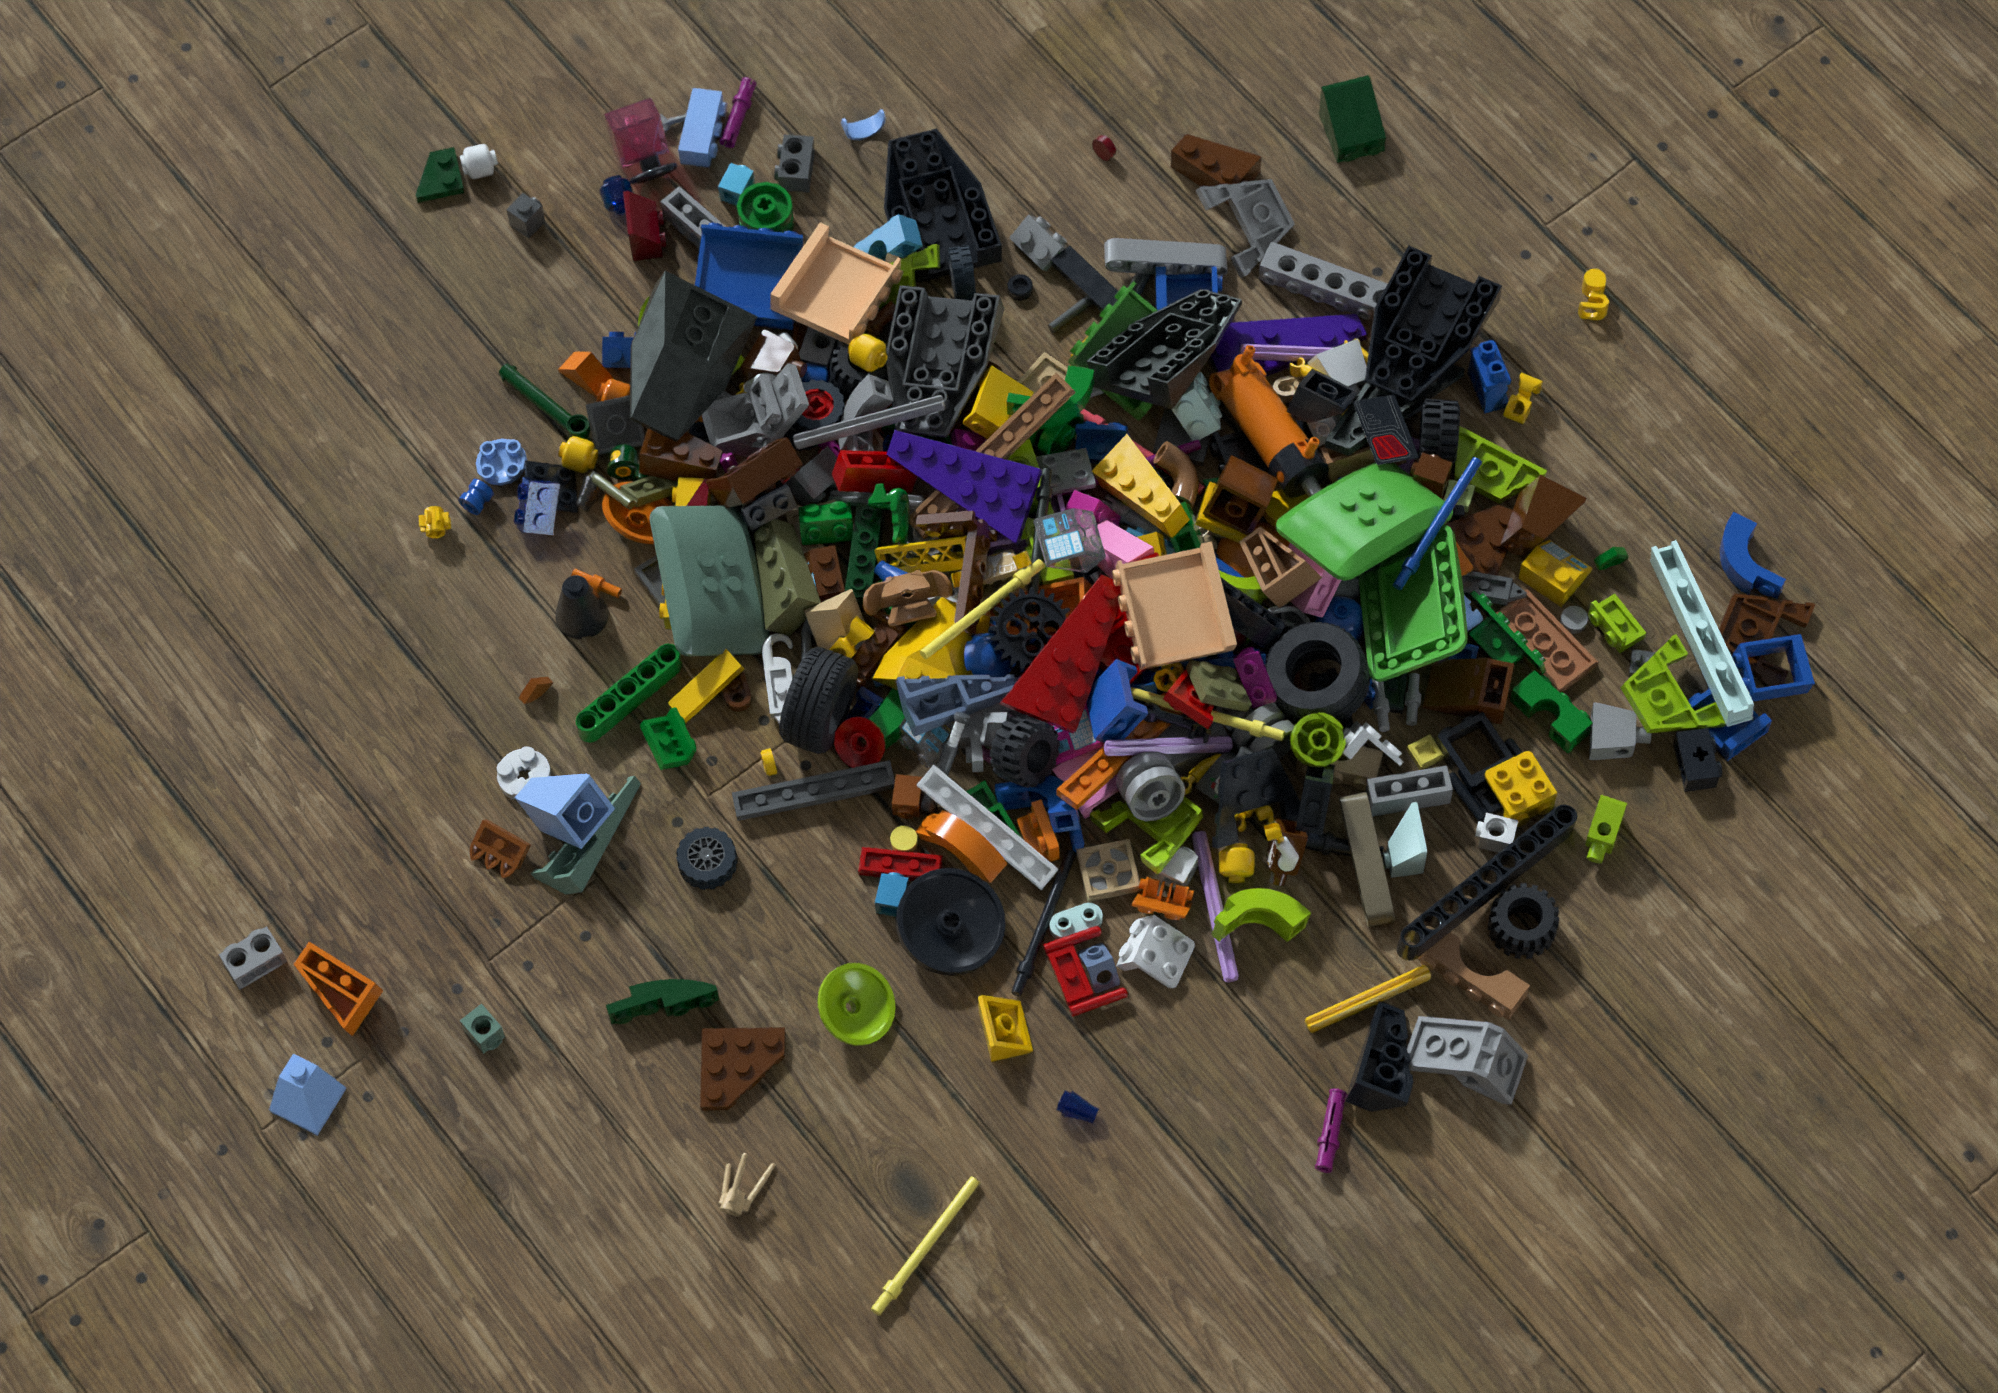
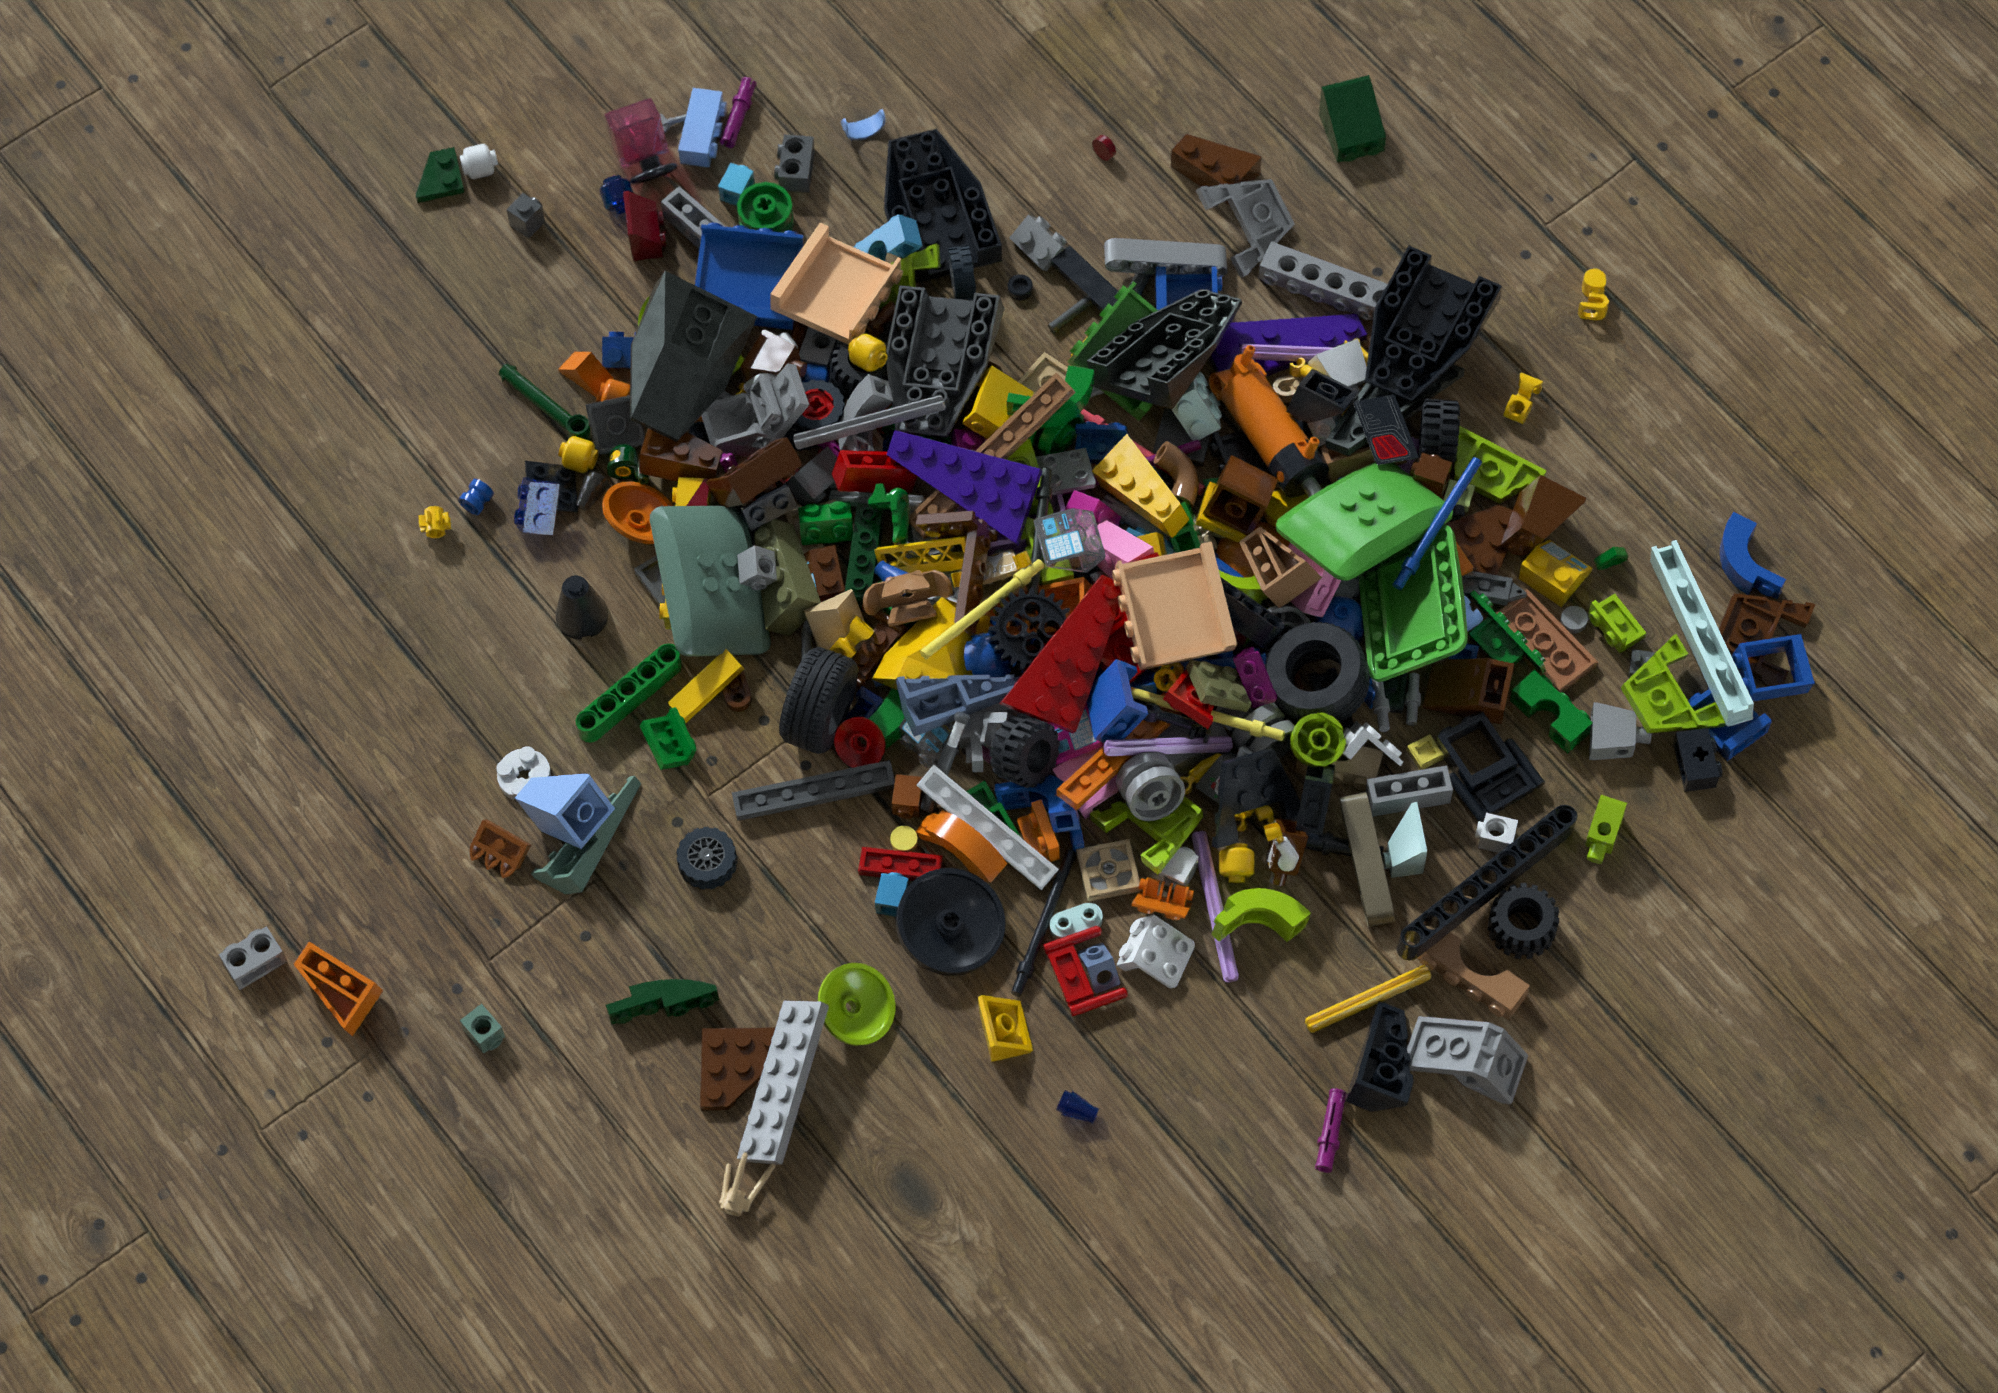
light blue slope [269,1054,346,1136] -> none
light blue dish [476,439,527,485] -> none
dark orange tile [519,677,554,704] -> none
orange bar [571,568,622,598] -> none
olive plate [591,474,678,509] -> none
yellow tile [760,748,777,776] -> none
white plate [762,633,793,724] -> none
light yellow bar [871,1177,980,1316] -> none
blue hips [1468,340,1511,414] -> none
yellow bracket [1485,751,1557,827] -> none
none -> light grey brick [737,546,777,590]
none -> light grey plate [737,1001,829,1165]

